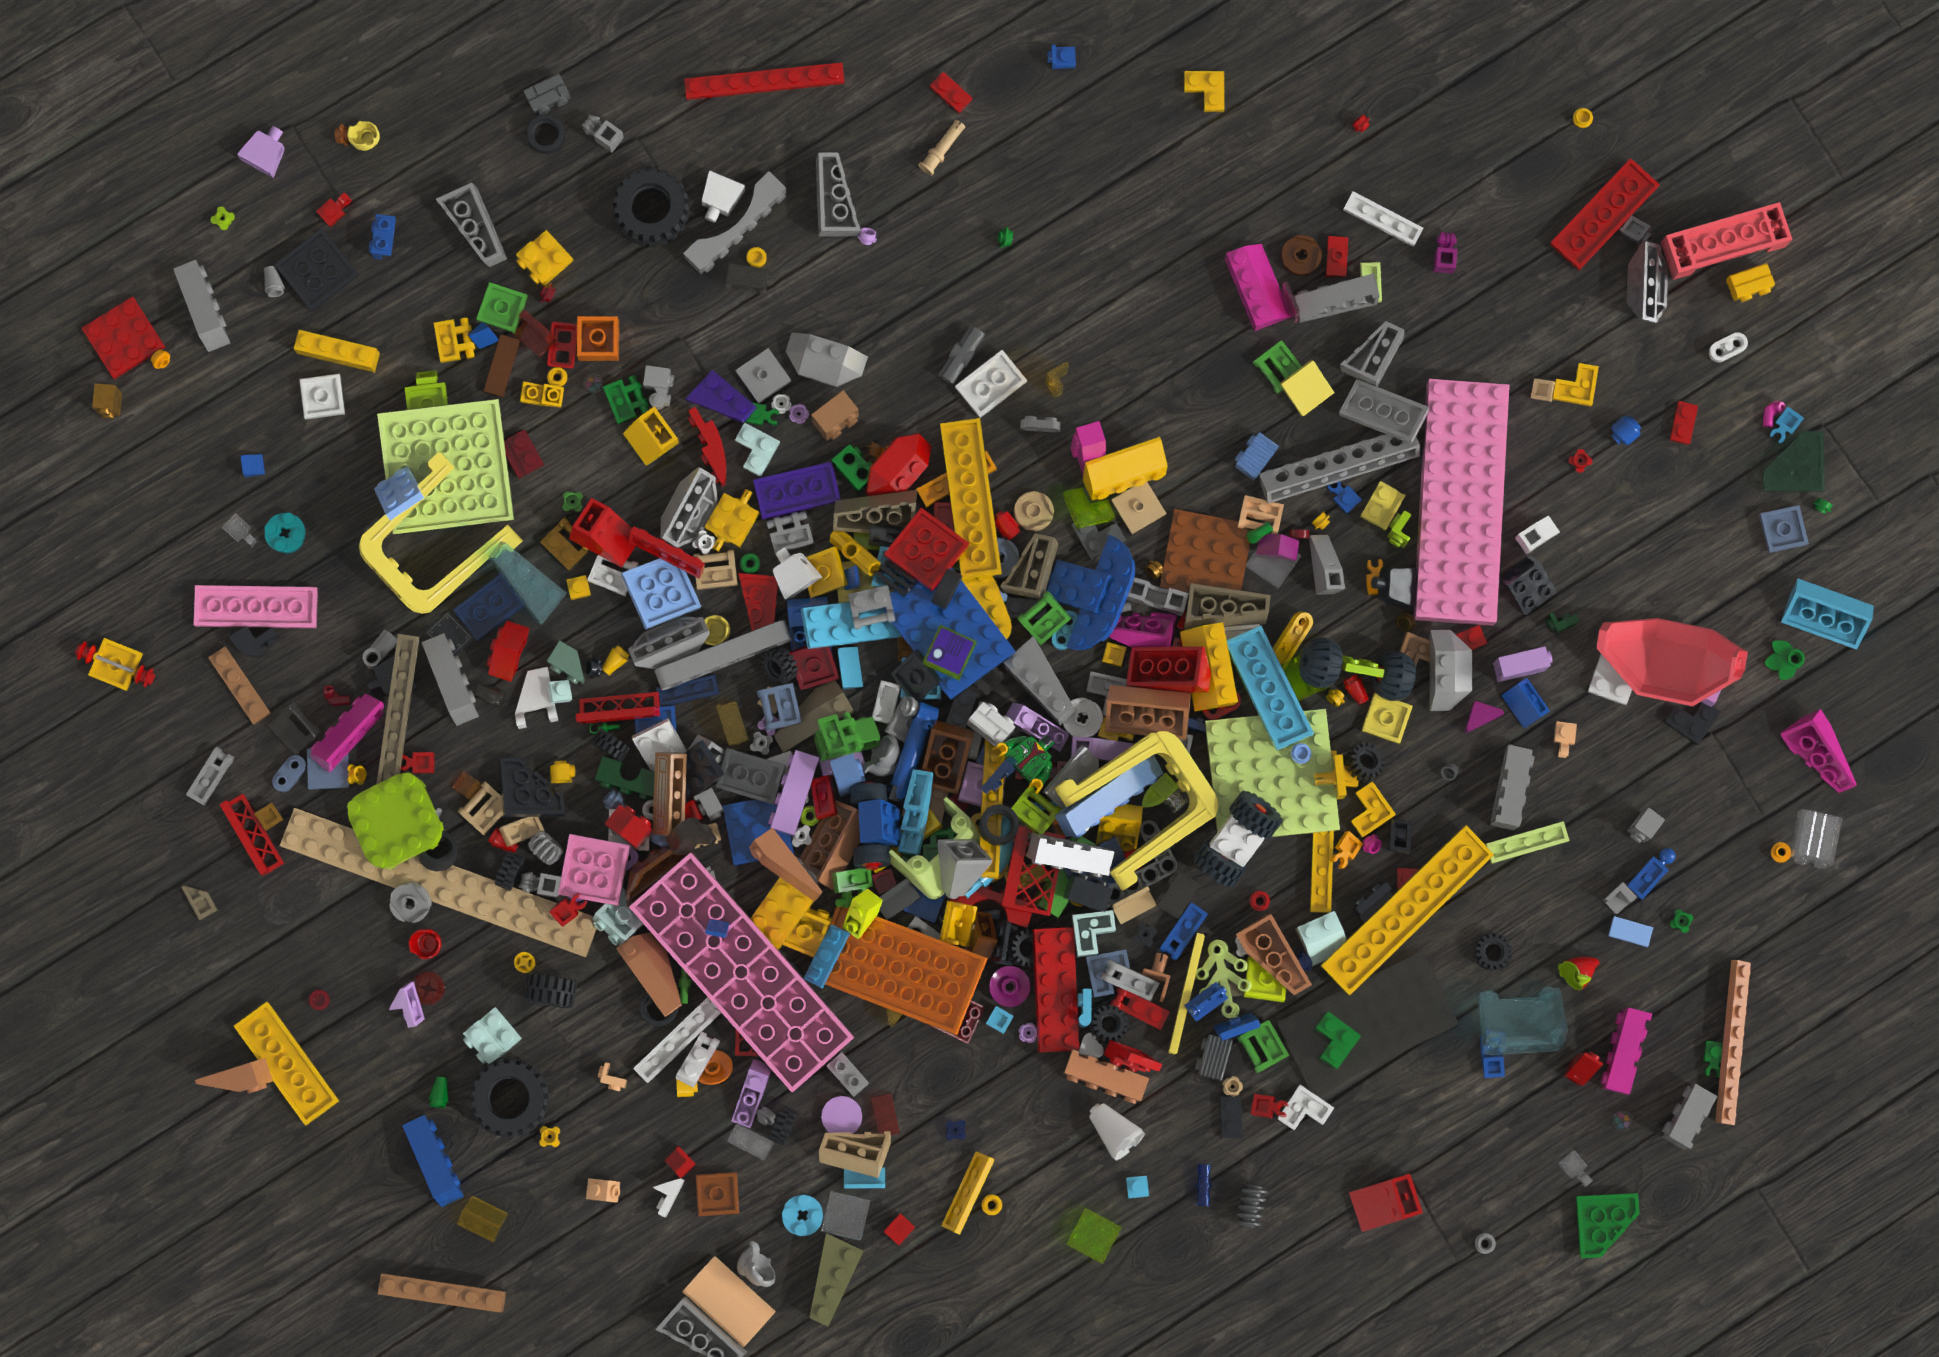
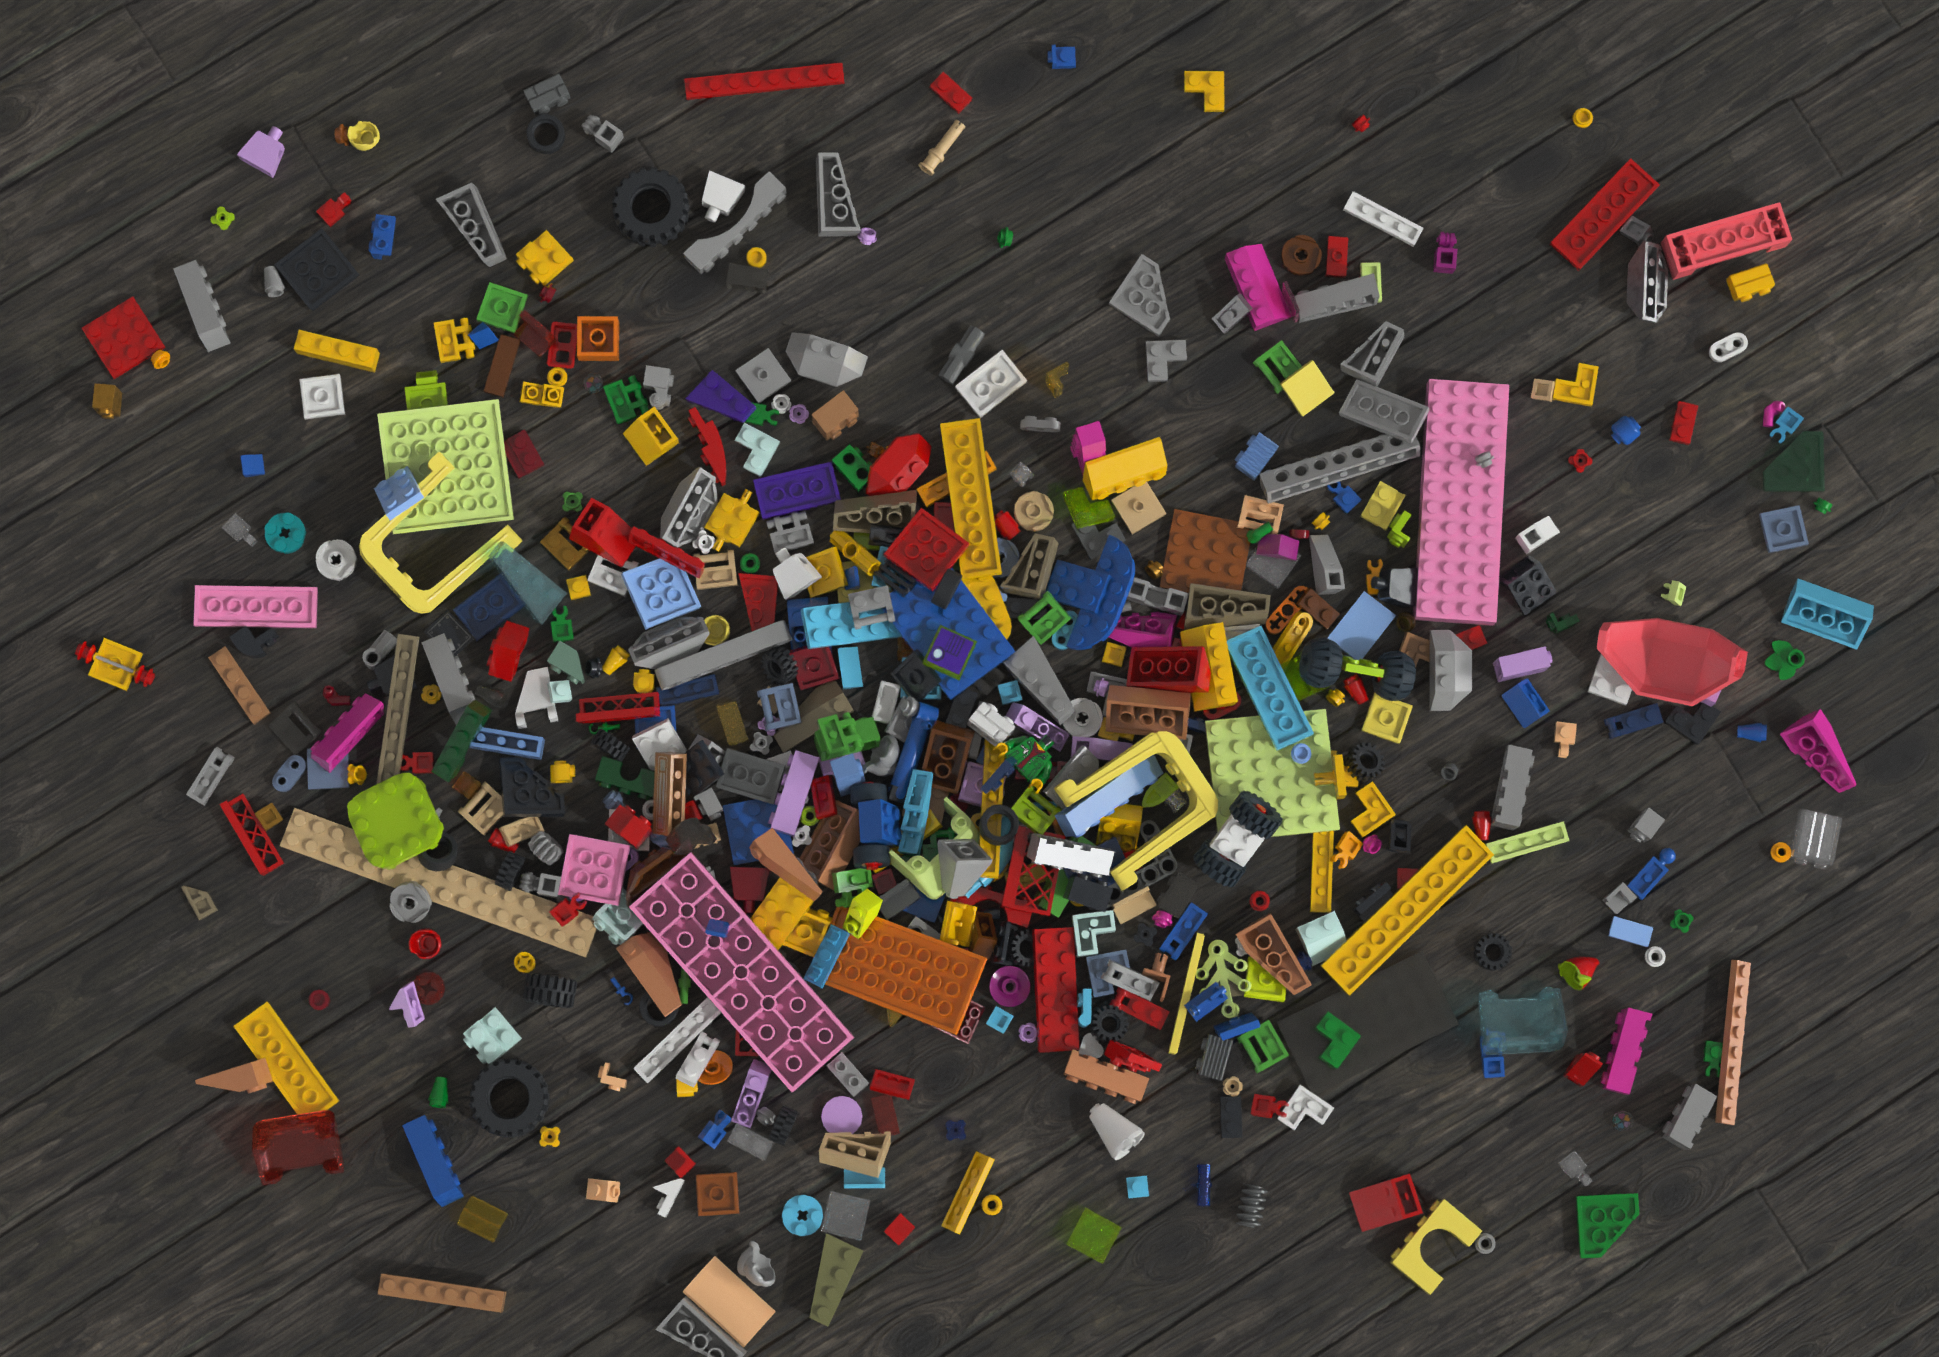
magenta slope [1464,701,1504,733] -> none
none -> clear red windscreen [252,1110,344,1185]
none -> white plate [316,540,357,581]
none -> yellow plate [421,684,441,704]
none -> dark green arch [431,700,492,782]
none -> medium blue brick [469,727,545,760]
none -> green plate [551,606,574,643]
none -> blue hand [610,977,633,1005]
none -> yellow plate [633,669,655,694]
none -> blue plate [698,1110,732,1149]
none -> dark red torso [730,867,770,914]
none -> red plate [870,1069,915,1100]
none -> medium azure plate [997,680,1022,705]
none -> clear wheel [1009,462,1034,487]
none -> lavender plate [1093,678,1109,697]
none -> light grey plate [1109,254,1170,337]
none -> light grey plate [1145,340,1187,382]
none -> dark pink plate [1152,911,1172,928]
none -> flat silver plate [1212,293,1253,334]
none -> orange beam [1265,586,1308,635]
none -> reddish brown plate [1296,588,1339,629]
none -> light blue tile [1328,591,1396,660]
none -> light yellow arch [1390,1199,1482,1295]
none -> red cone [1472,811,1492,840]
none -> light grey plate [1475,451,1494,468]
none -> dark blue plate [1604,703,1663,739]
none -> white plate [1645,946,1666,967]
none -> yellowish green tile [1661,580,1686,606]
none -> blue cone [1737,722,1767,743]

